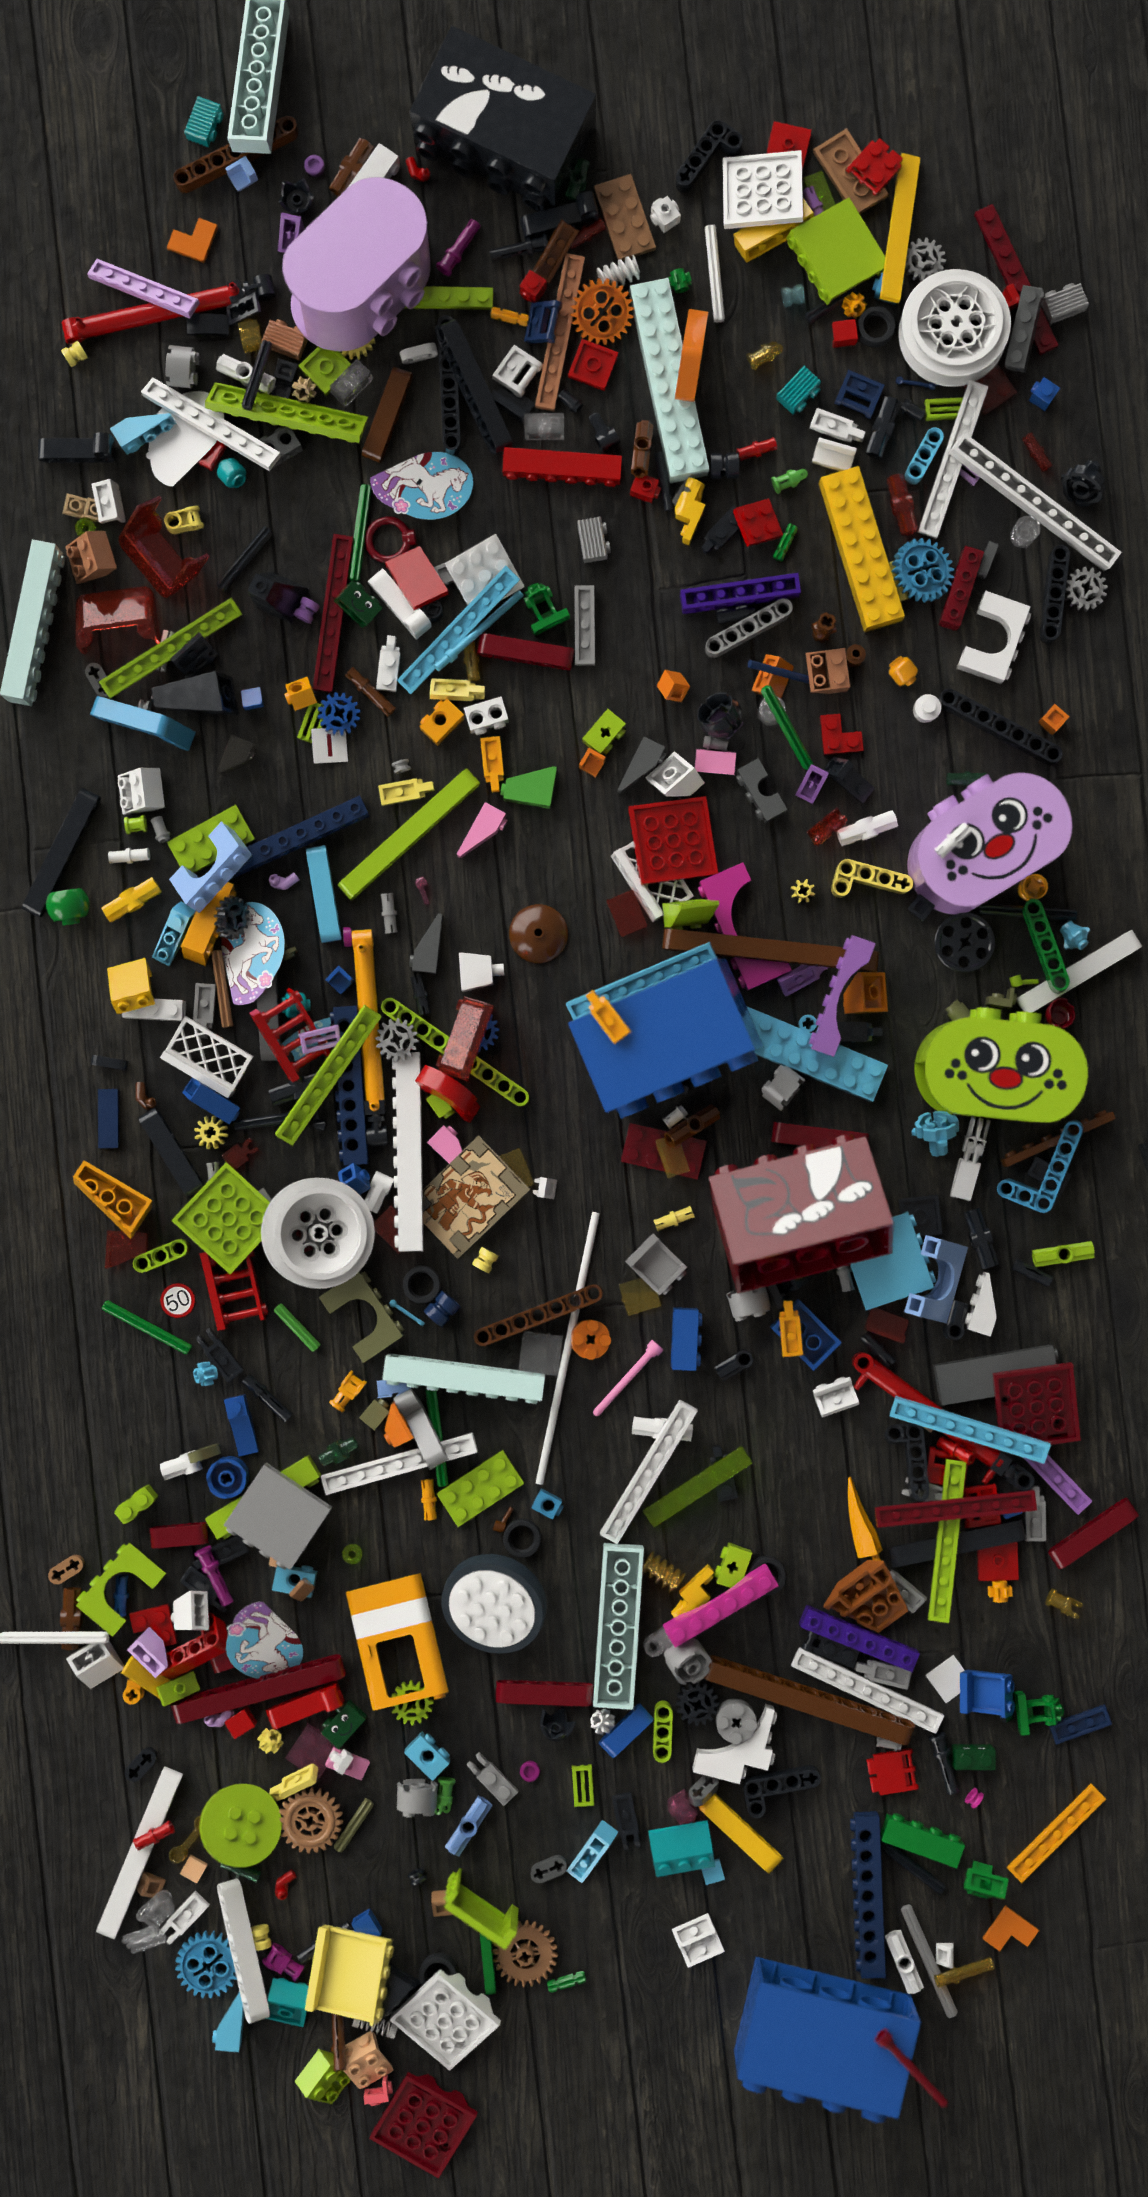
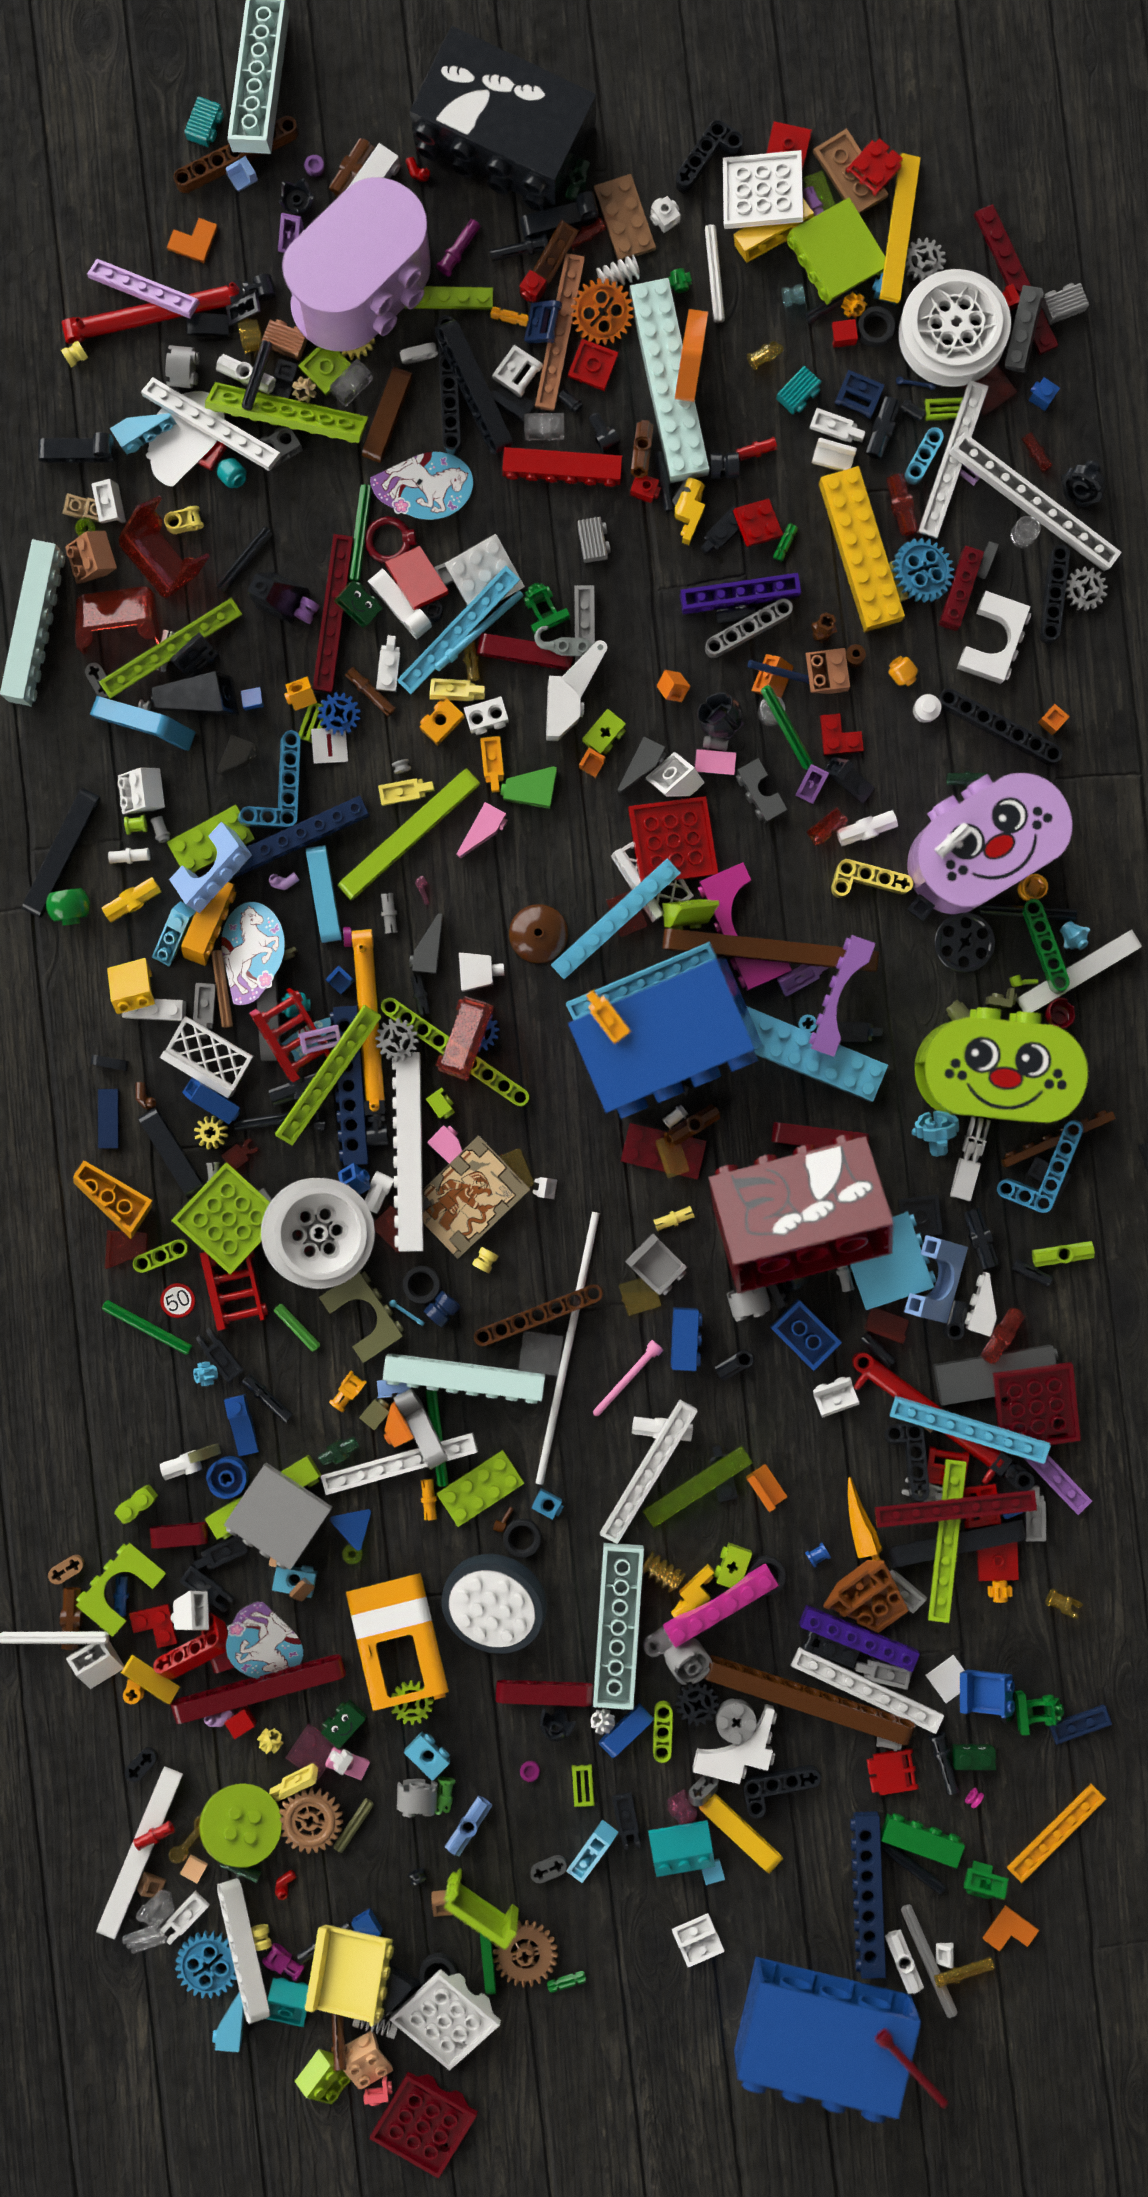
lavender slope [127,1627,168,1678] -> none
lime plate [156,1671,200,1706] -> none
magenta pin [194,1546,234,1607] -> none
black gear [214,896,250,940] -> none
red beam [265,1681,345,1729] -> none
red arch [415,1065,480,1123] -> none
light grey hinge [467,1753,518,1806] -> none
orange plate [571,1319,611,1360] -> none
light grey brick [762,1065,805,1111] -> none
bright green piece [771,469,808,494] -> none
light orange hinge [779,1300,803,1357] -> none
light yellow gear [790,879,815,903] -> none
orange slope [843,972,888,1014] -> none
red pin [937,1436,976,1465] -> none
dark red beam [1047,1498,1139,1569] -> none
none -> dark azure beam [238,730,300,829]
none -> blue piece [330,1509,371,1551]
none -> white slope [534,626,607,741]
none -> medium azure plate [551,858,681,979]
none -> orange panel [746,1464,787,1512]
none -> blue bush [805,1543,831,1568]
none -> clear red piece [980,1308,1025,1365]

